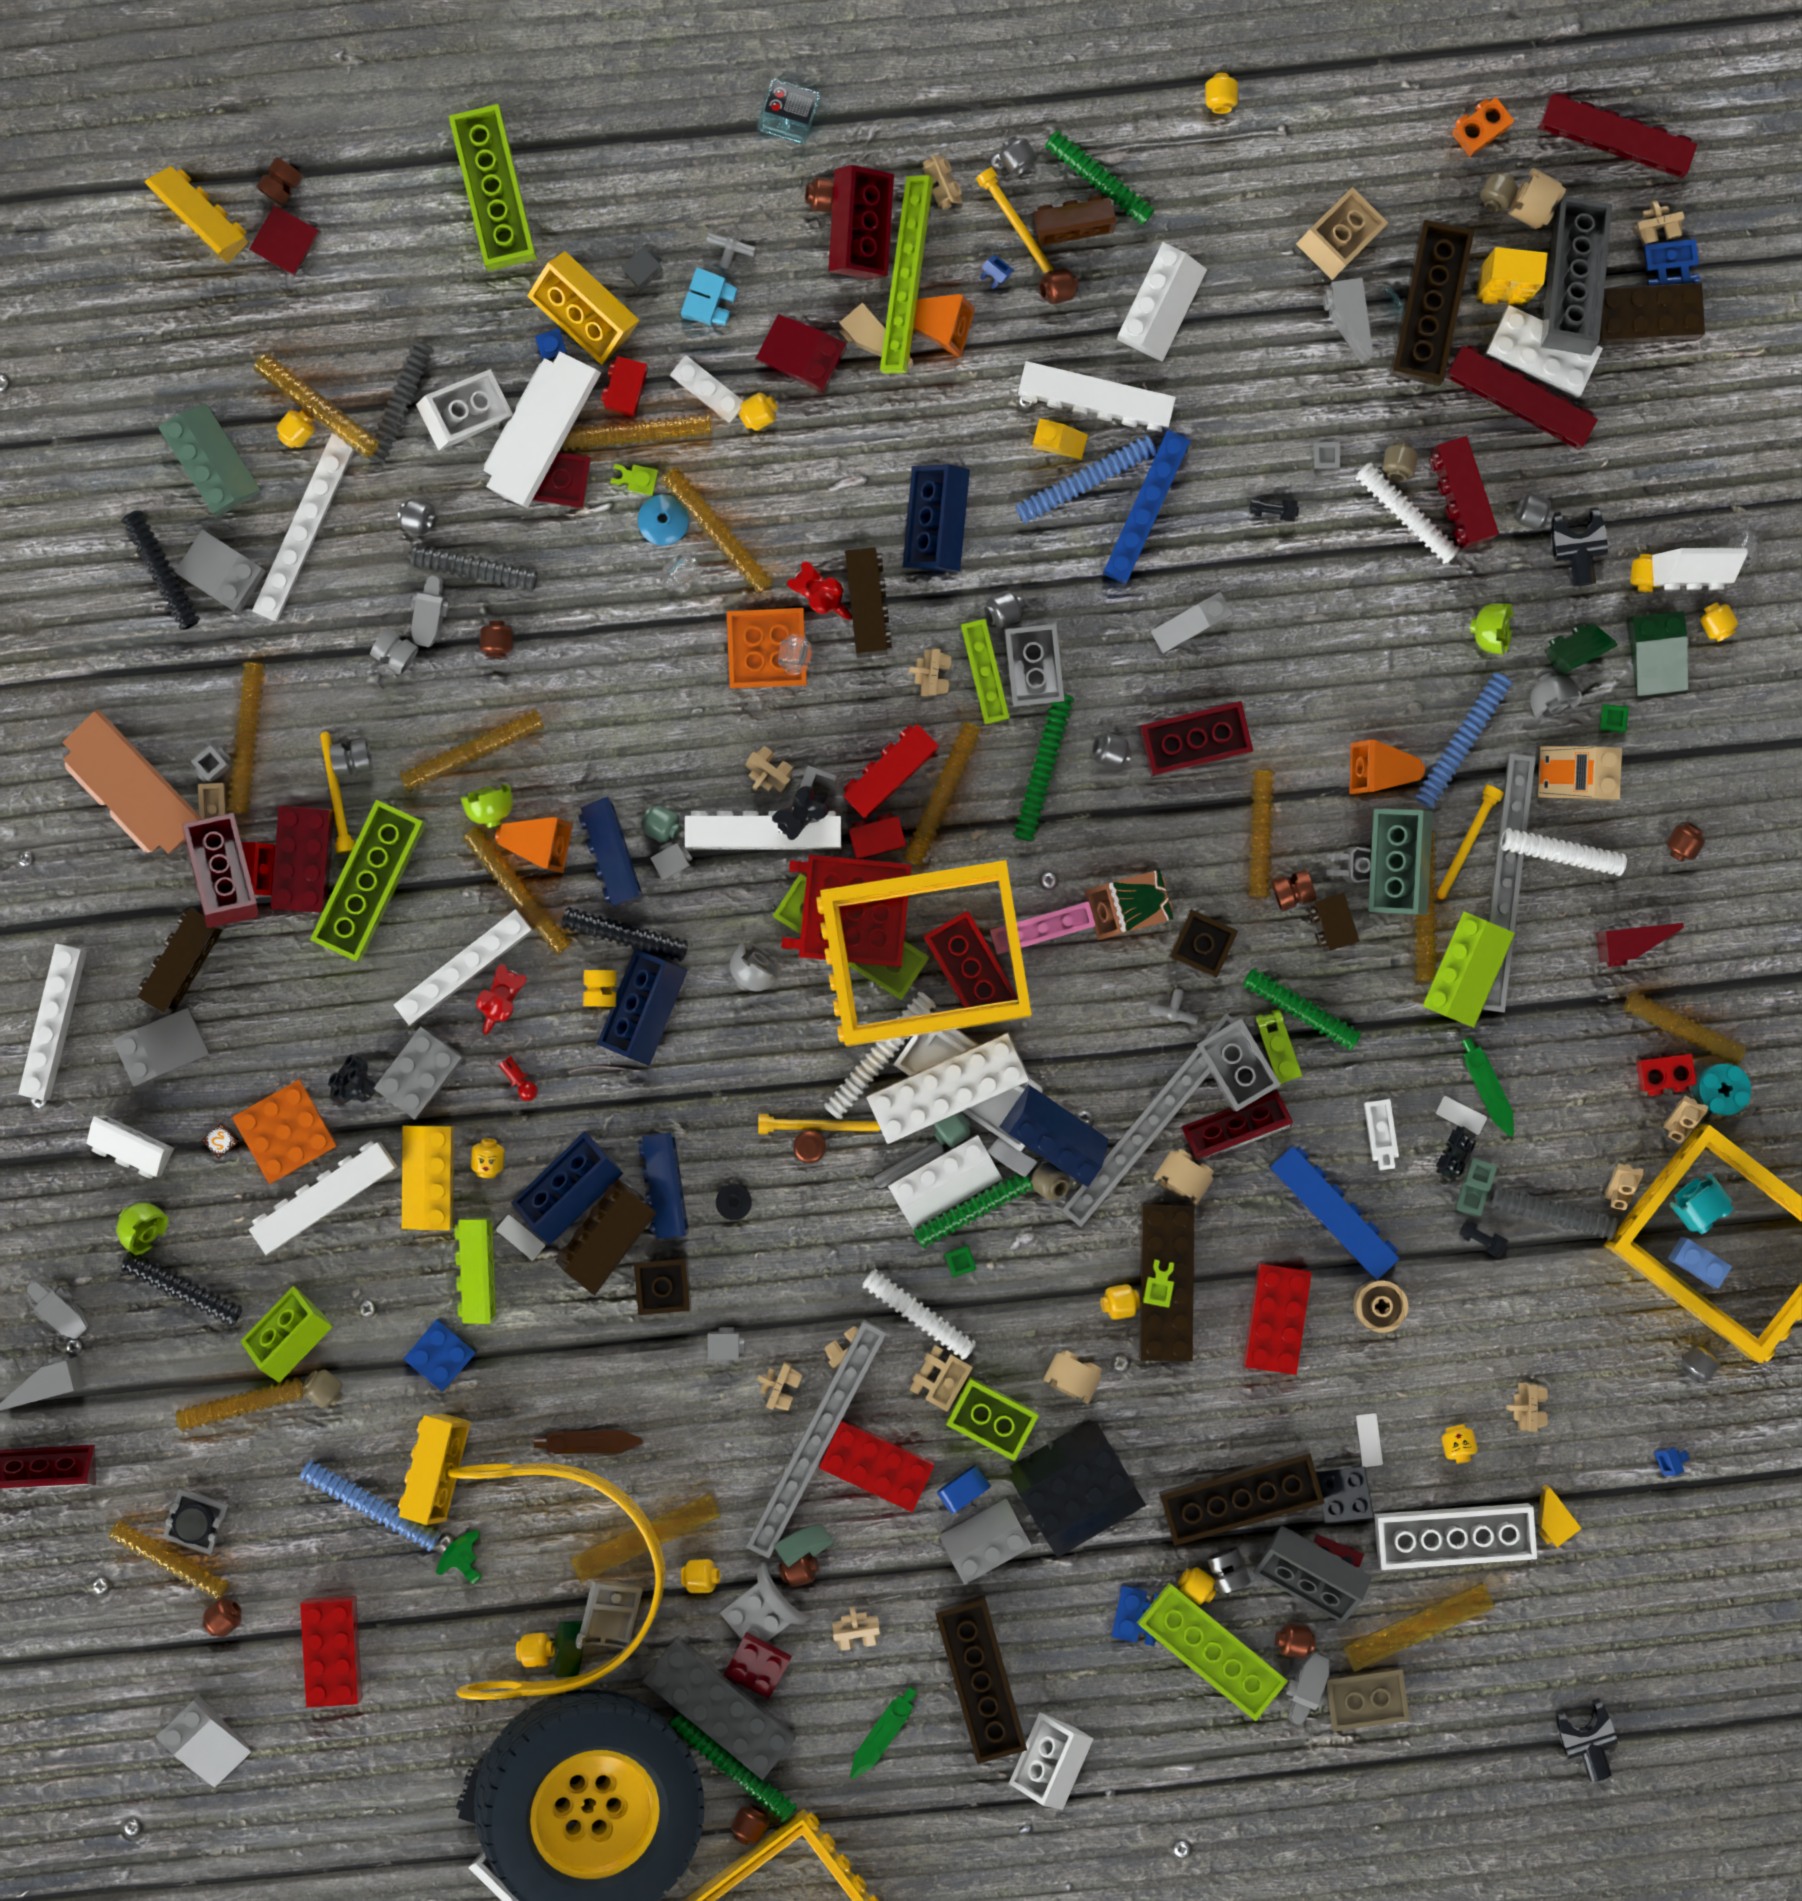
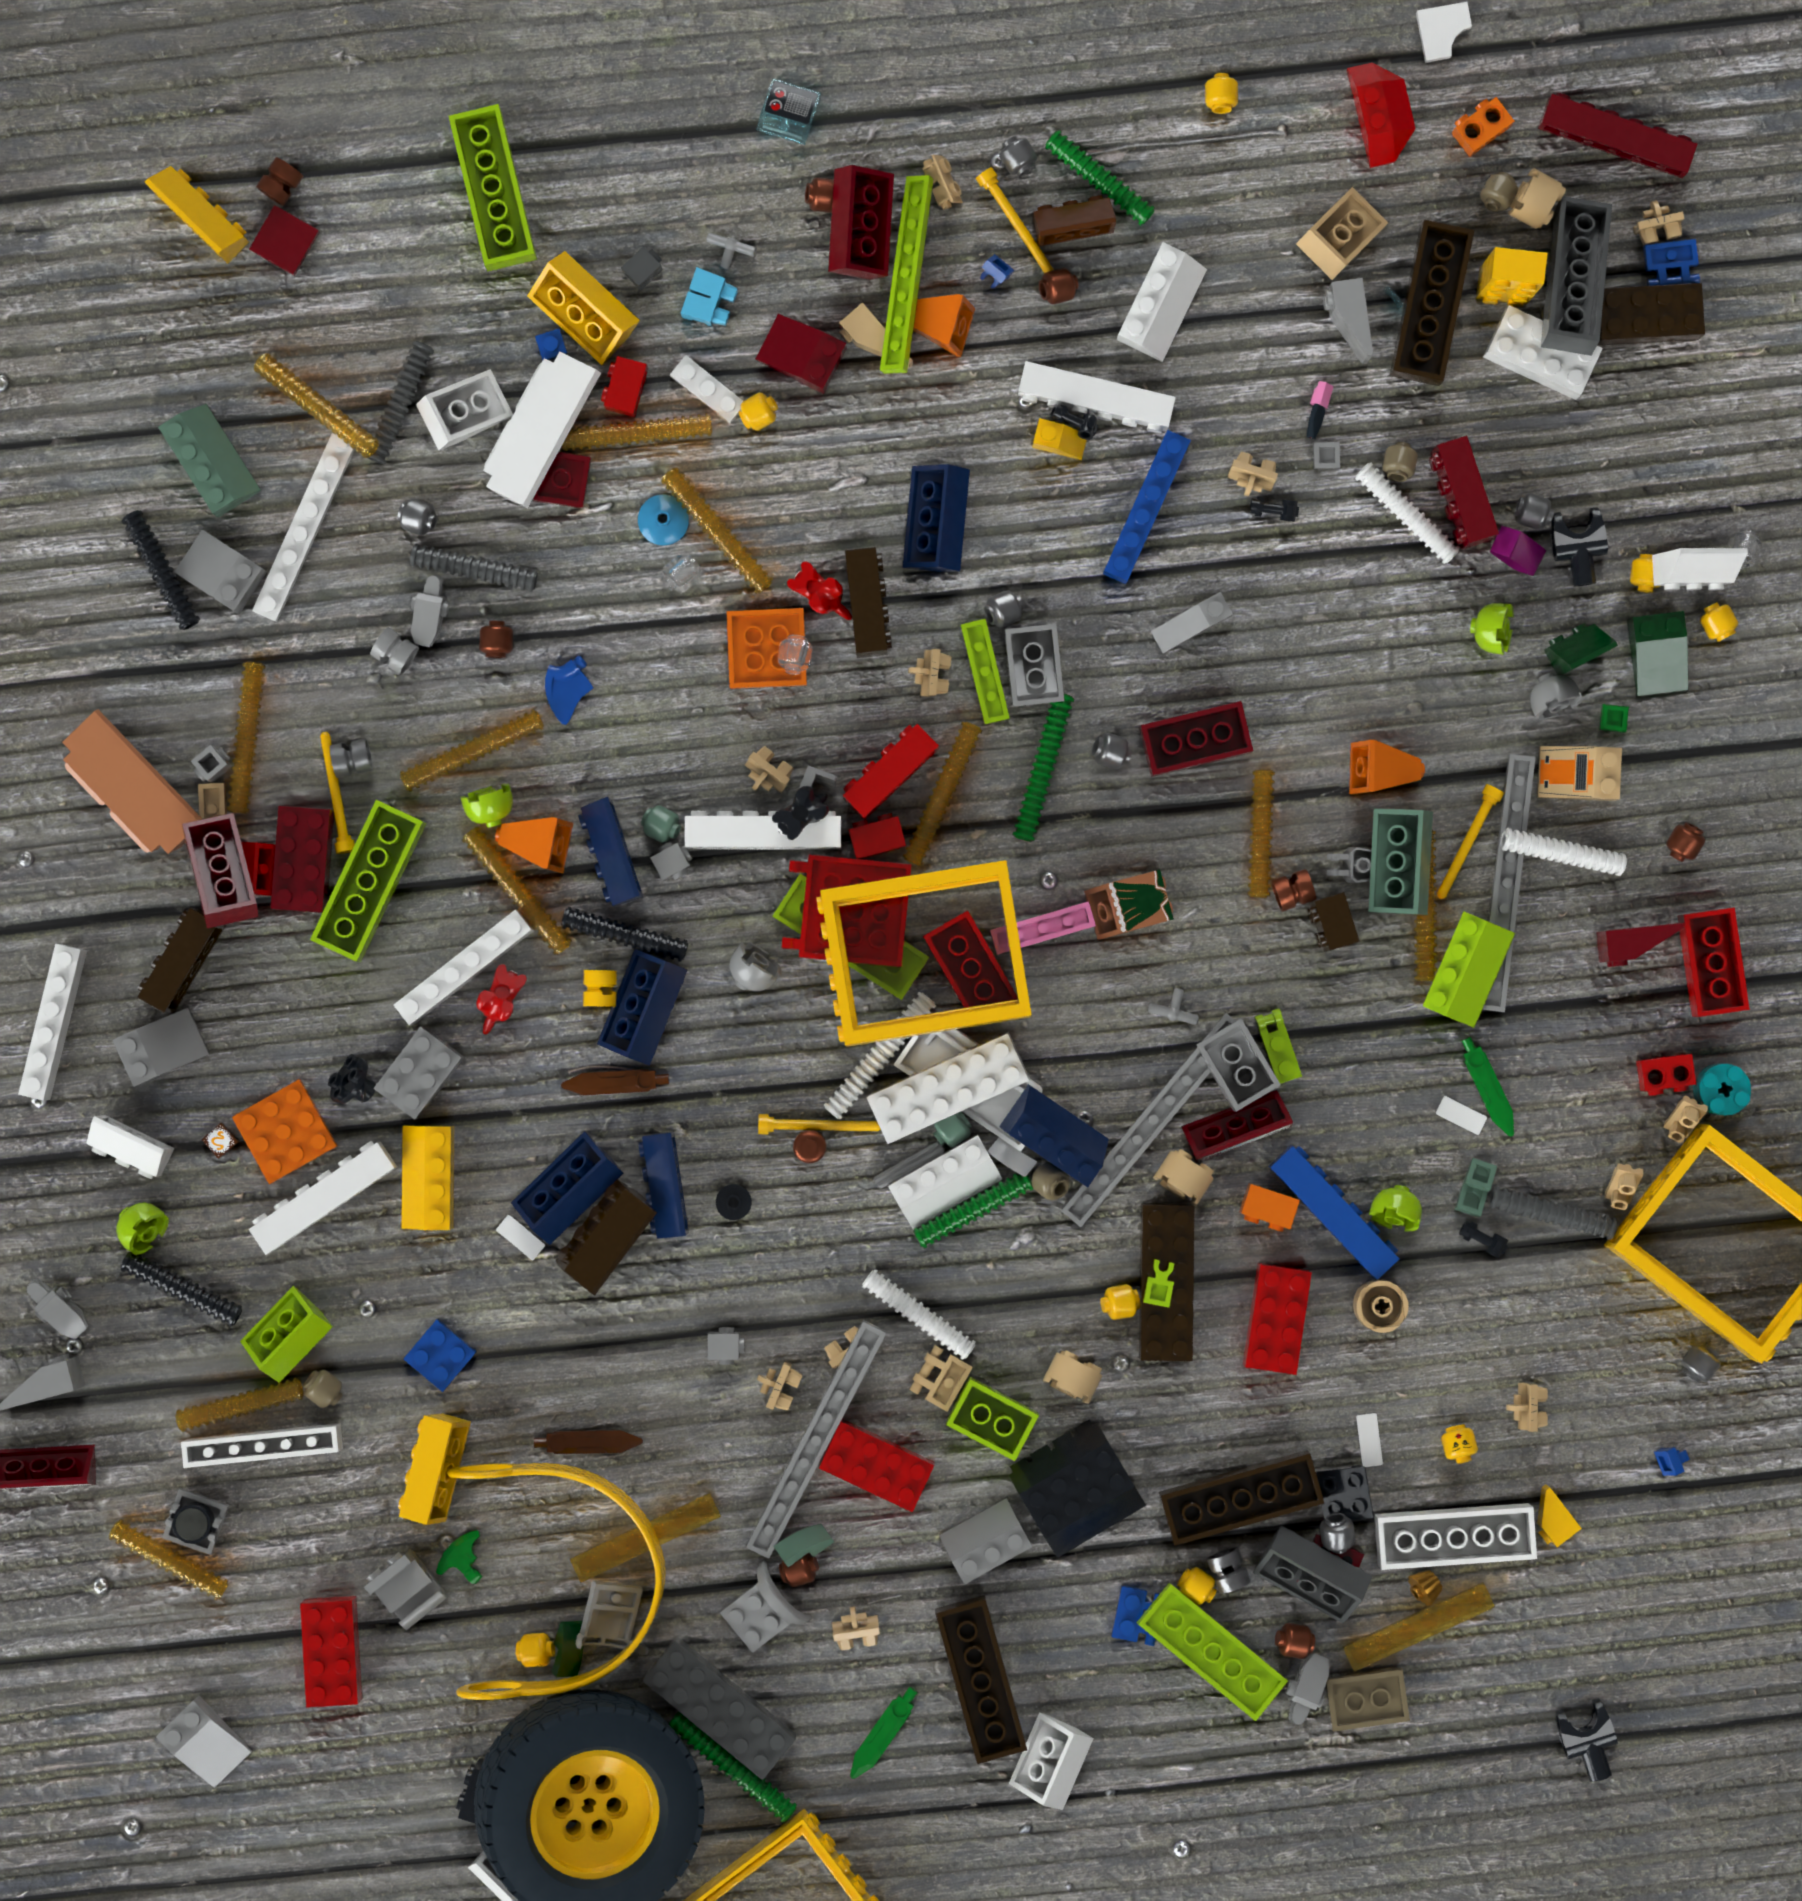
copper head [203,1598,242,1637] -> none
yellow head [277,409,315,448] -> none
medium blue piece [300,1459,441,1552] -> none
lime slope [454,1217,496,1324] -> none
yellow head [470,1138,505,1178] -> none
red pin [498,1056,538,1101] -> none
lime plate [610,464,659,496] -> none
dark brown brick [634,1257,692,1315] -> none
yellow head [681,1559,721,1593] -> none
dark red plate [723,1632,792,1699] -> none
copper head [731,1804,769,1845] -> none
blue beam [936,1465,991,1514] -> none
green tile [944,1245,977,1278] -> none
medium blue piece [1015,434,1156,524] -> none
dark brown brick [1168,909,1238,978] -> none
green piece [1243,967,1361,1051] -> none
white hinge [1364,1099,1399,1171] -> none
medium blue piece [1414,672,1513,809] -> none
black hinge [1436,1125,1477,1181] -> none
dark red brick [1445,346,1598,450] -> none
clear yellow piece [1623,991,1746,1066] -> none
medium blue brick [1668,1237,1732,1289] -> none
teal brick [1670,1174,1734,1234] -> none
none -> white brick [181,1423,343,1468]
none -> light grey piece [364,1549,448,1630]
none -> blue arm [545,656,594,725]
none -> reddish brown piece [561,1069,669,1096]
none -> black bar [1050,404,1098,440]
none -> tan hips [1227,452,1278,497]
none -> orange brick [1239,1183,1300,1232]
none -> piece [1306,381,1333,439]
none -> flat silver head [1320,1513,1355,1554]
none -> red wedge [1347,63,1416,168]
none -> lime cylinder [1369,1185,1422,1232]
none -> pearl gold piece [1408,1570,1443,1606]
none -> white tile [1416,2,1472,63]
none -> magenta piece [1490,526,1546,576]
none -> red brick [1677,907,1750,1017]

